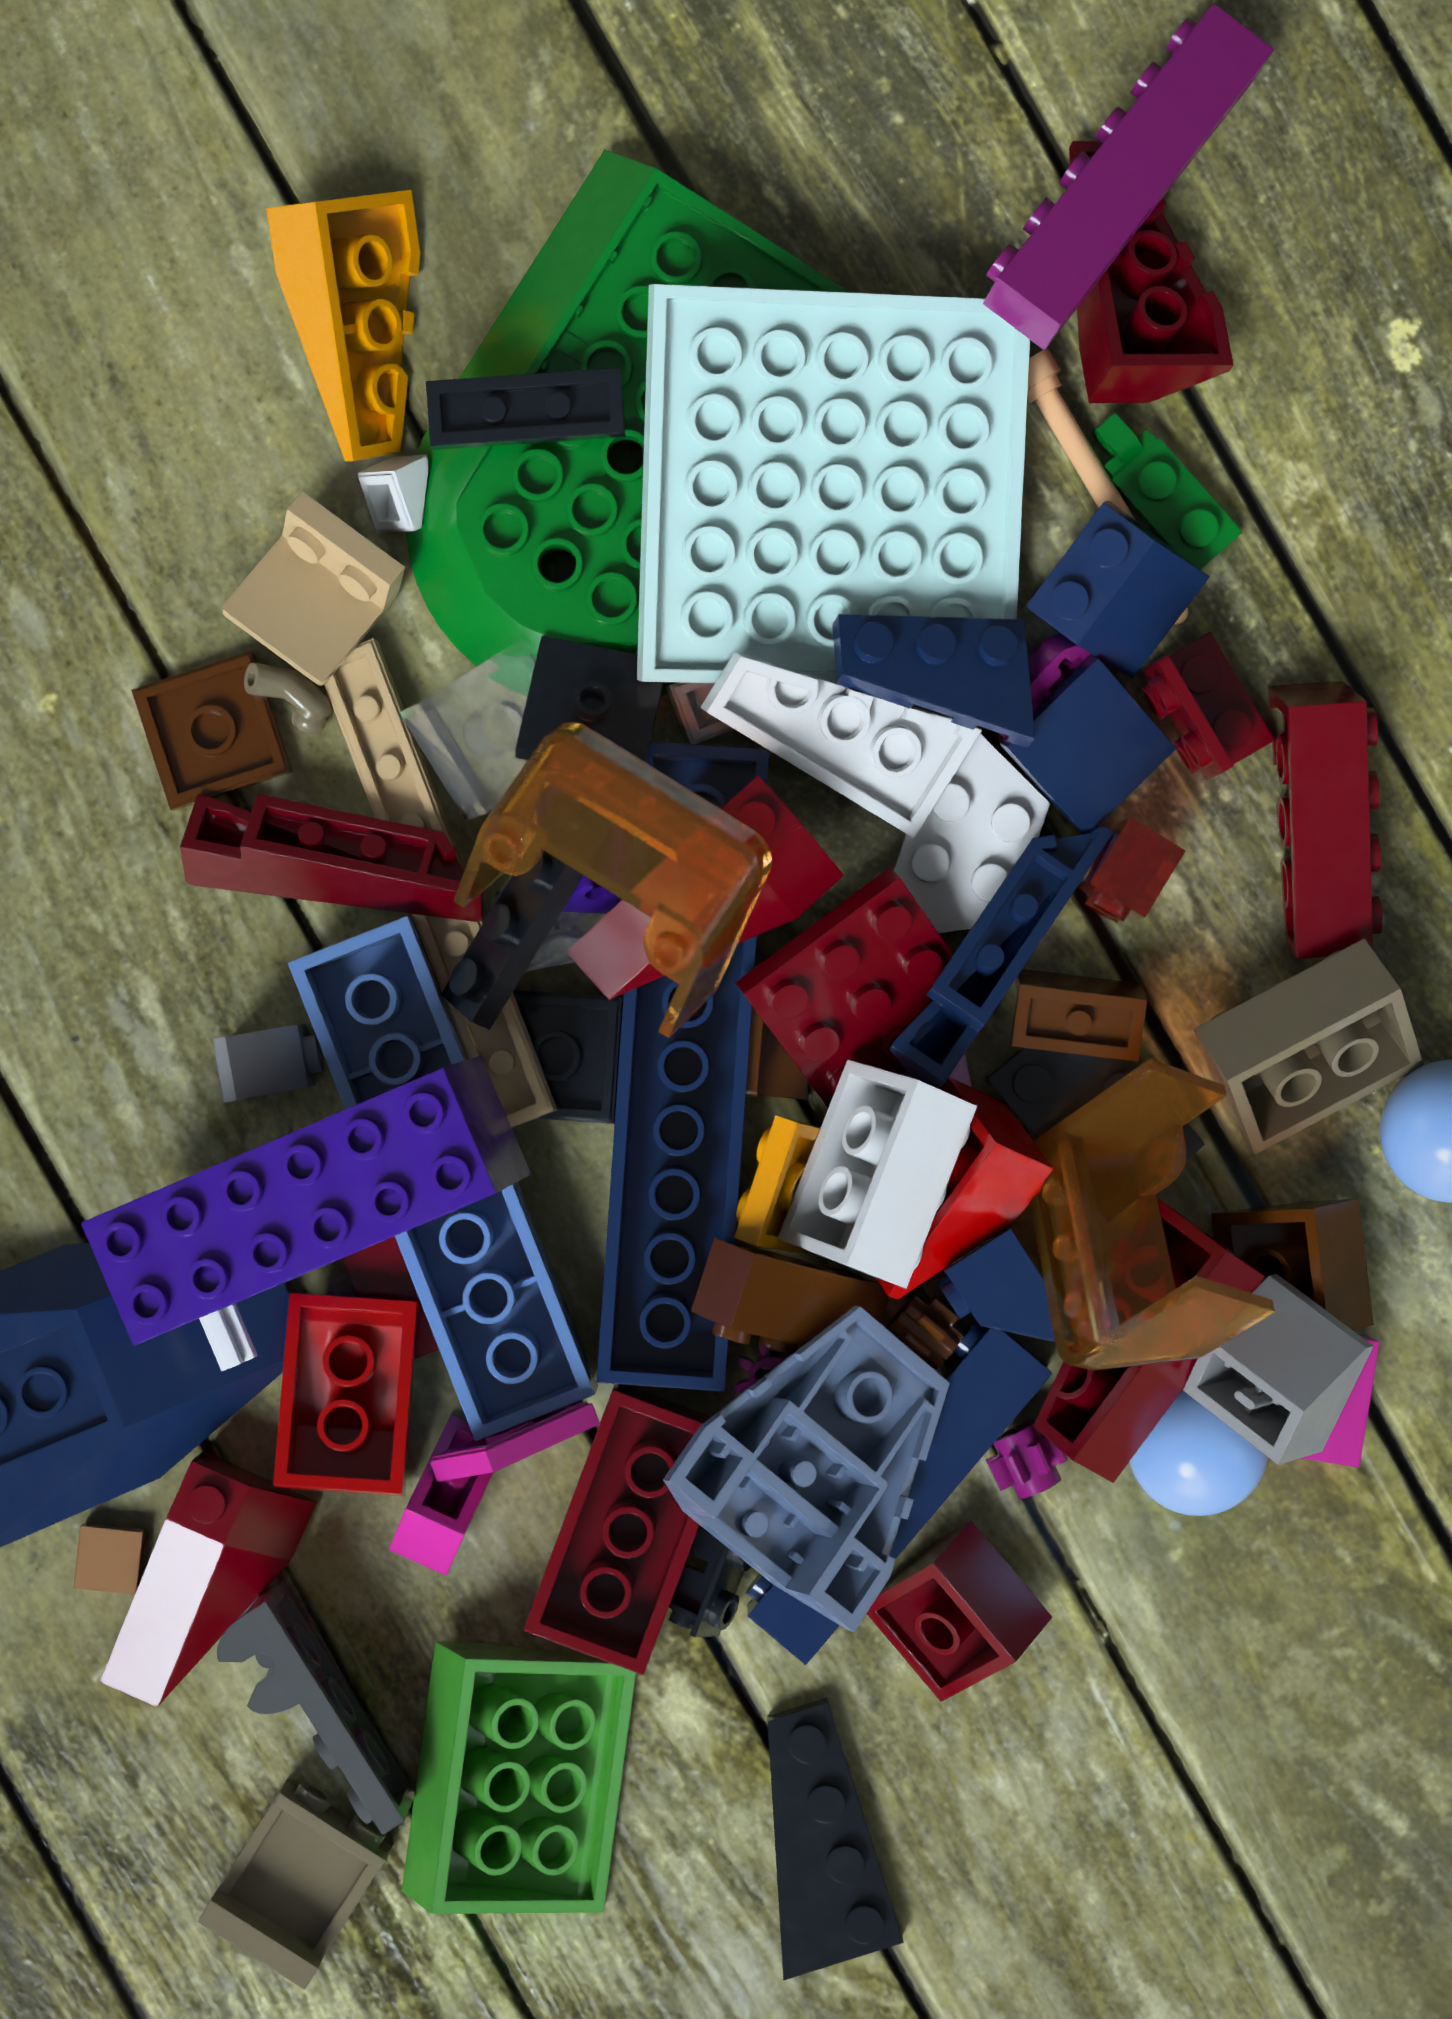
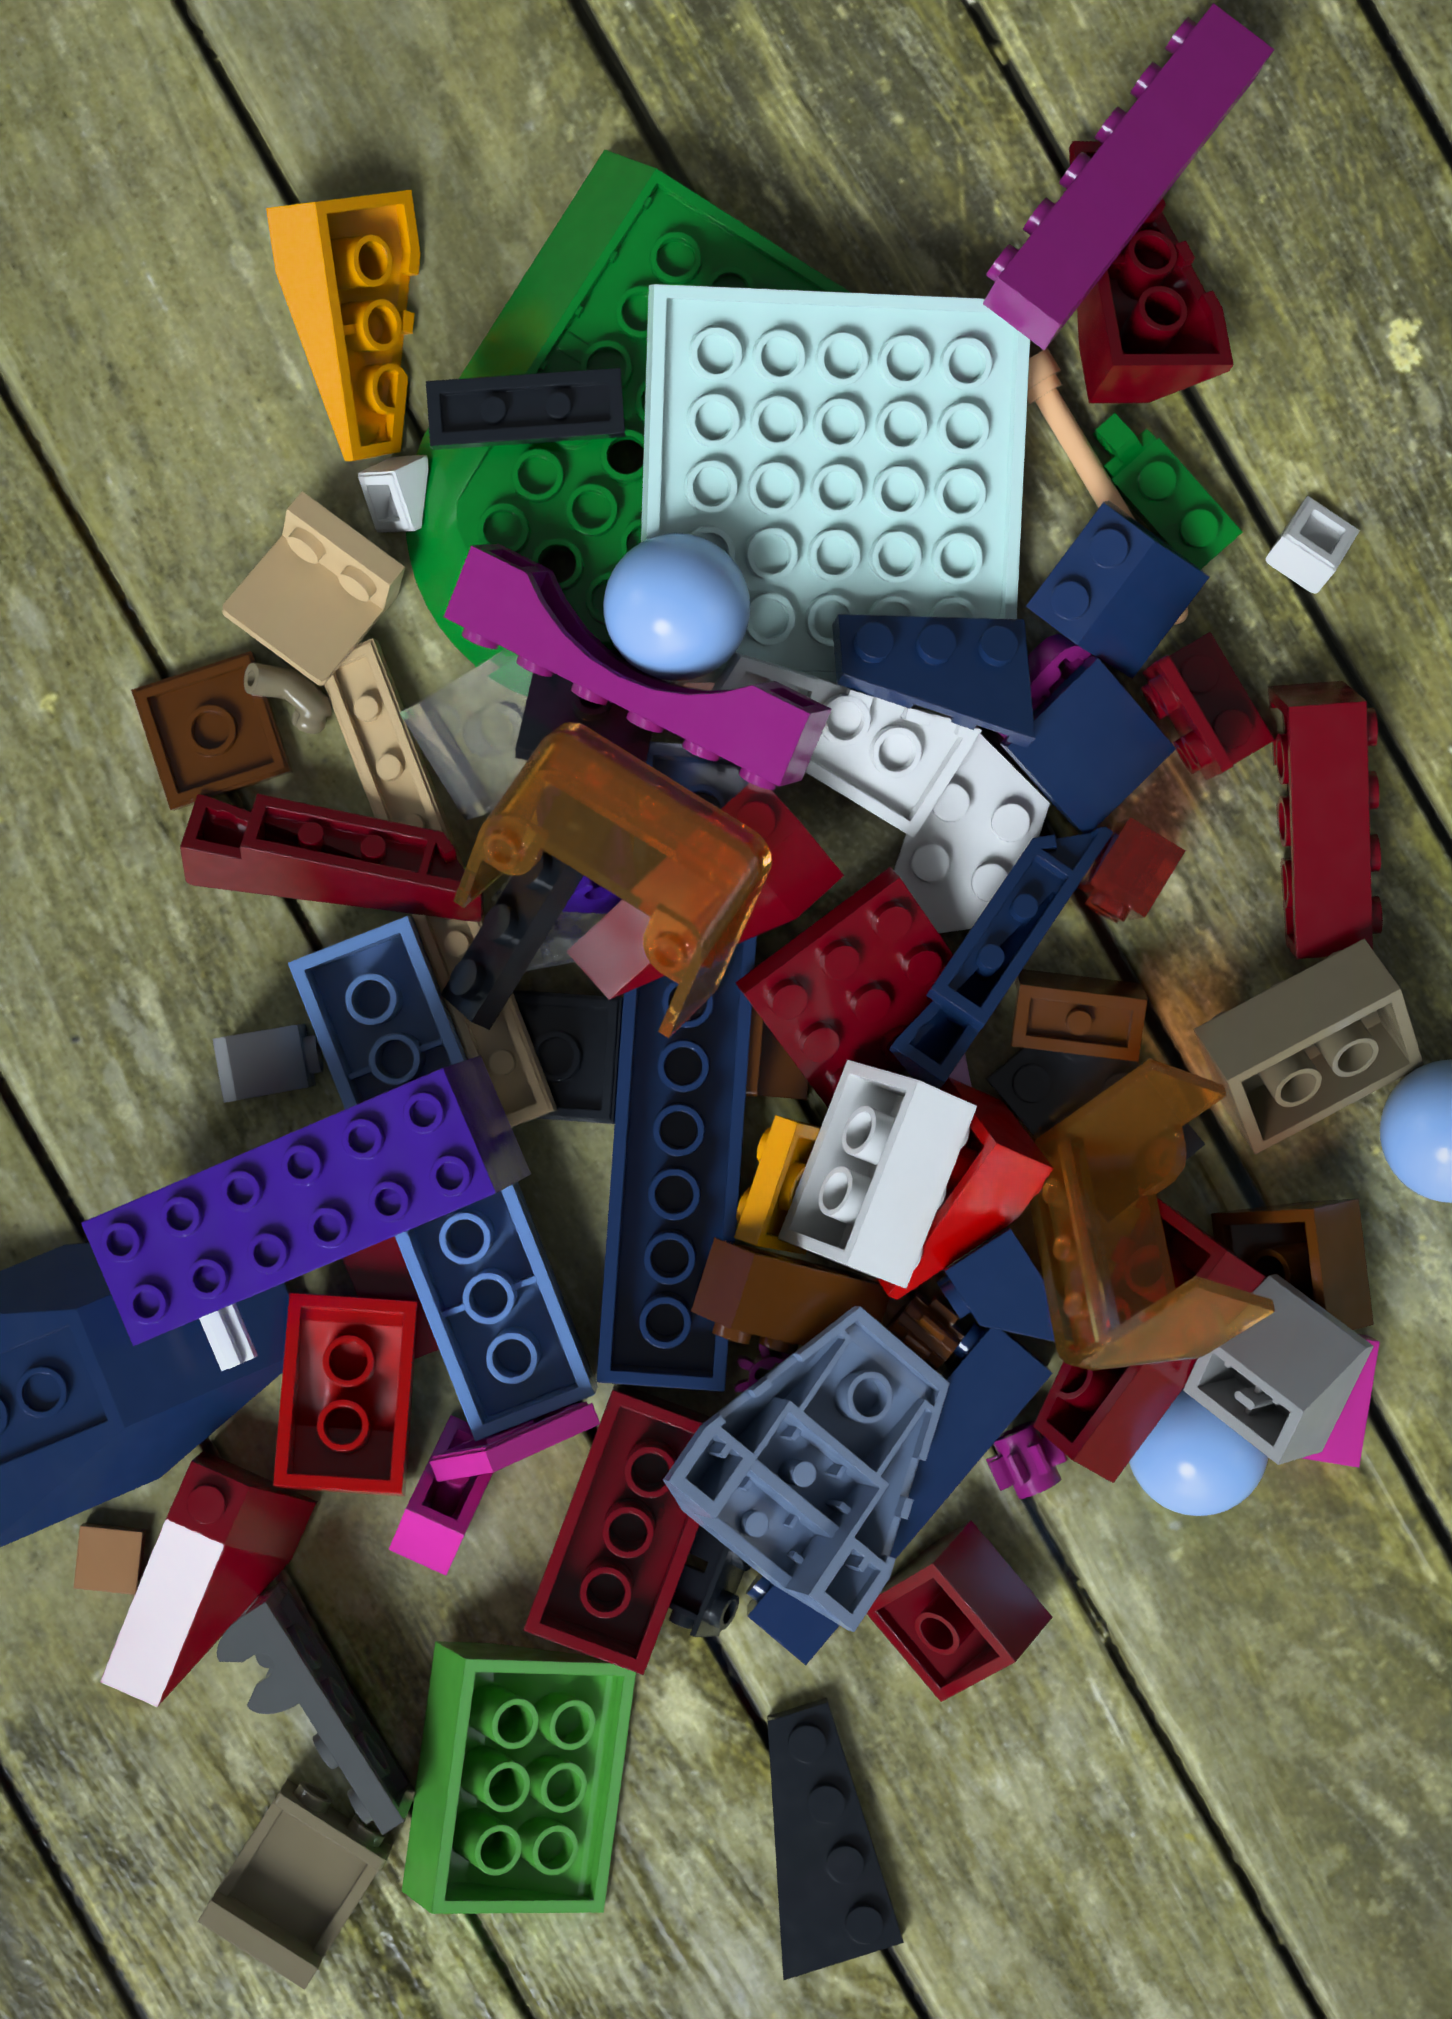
none -> magenta arch [444,544,832,790]
none -> light blue piece [603,533,750,681]
none -> white slope [1266,496,1360,594]

